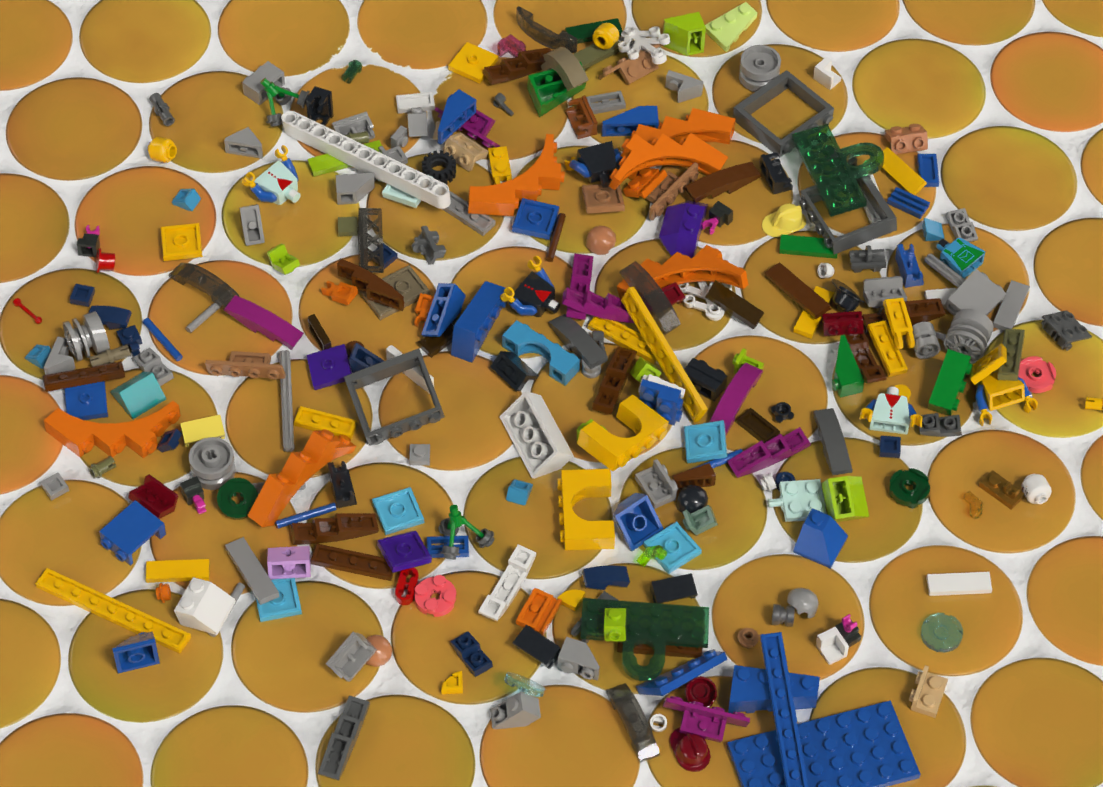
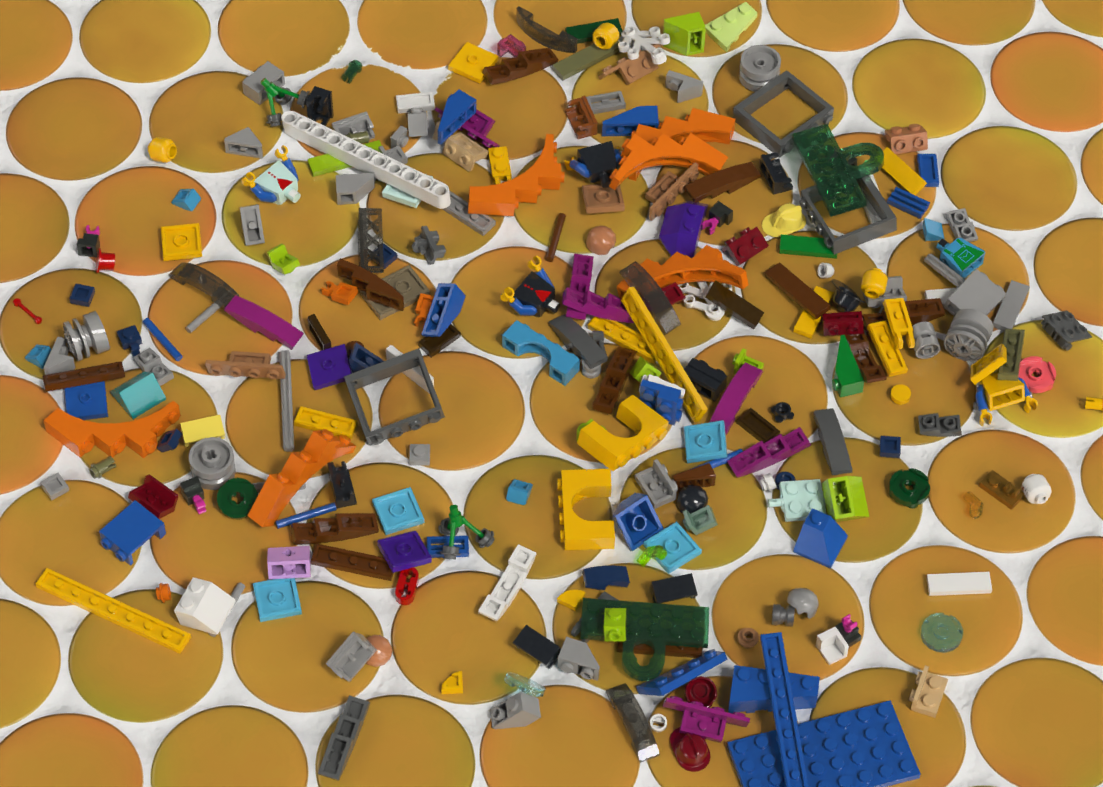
dark blue slope [89,305,132,329] -> none
dark tan pin [89,344,131,366] -> none
blue slope [112,631,160,674] -> none
yellow tile [146,559,210,583] -> none
dark grey pin [149,93,175,126] -> none
light grey tile [225,537,279,605] -> none
olive tile [338,217,358,236] -> none
coral plate [415,575,456,617] -> none
black tyre [422,150,456,185] -> none
dark blue slope [450,631,493,677] -> none
blue wedge [451,281,507,363] -> none
black panel [490,351,539,391] -> none
dark grey hand [493,93,514,116] -> none
white slope [500,391,574,479] -> none
blue plate [512,198,559,240] -> none
orange plate [516,588,562,636] -> none
green wedge [527,61,586,118] -> none
dark tan arch [541,47,589,91] -> none
orange plate [623,168,668,199] -> none
white panel [813,57,841,90] -> none
dark grey hips [849,245,887,273] -> none
light aqua torso [859,387,923,435] -> none
blue hinge [895,244,924,288] -> none
green wedge [928,349,973,416] -> none
none -> dark red bracket [721,227,769,266]
none -> yellow head [861,268,888,299]

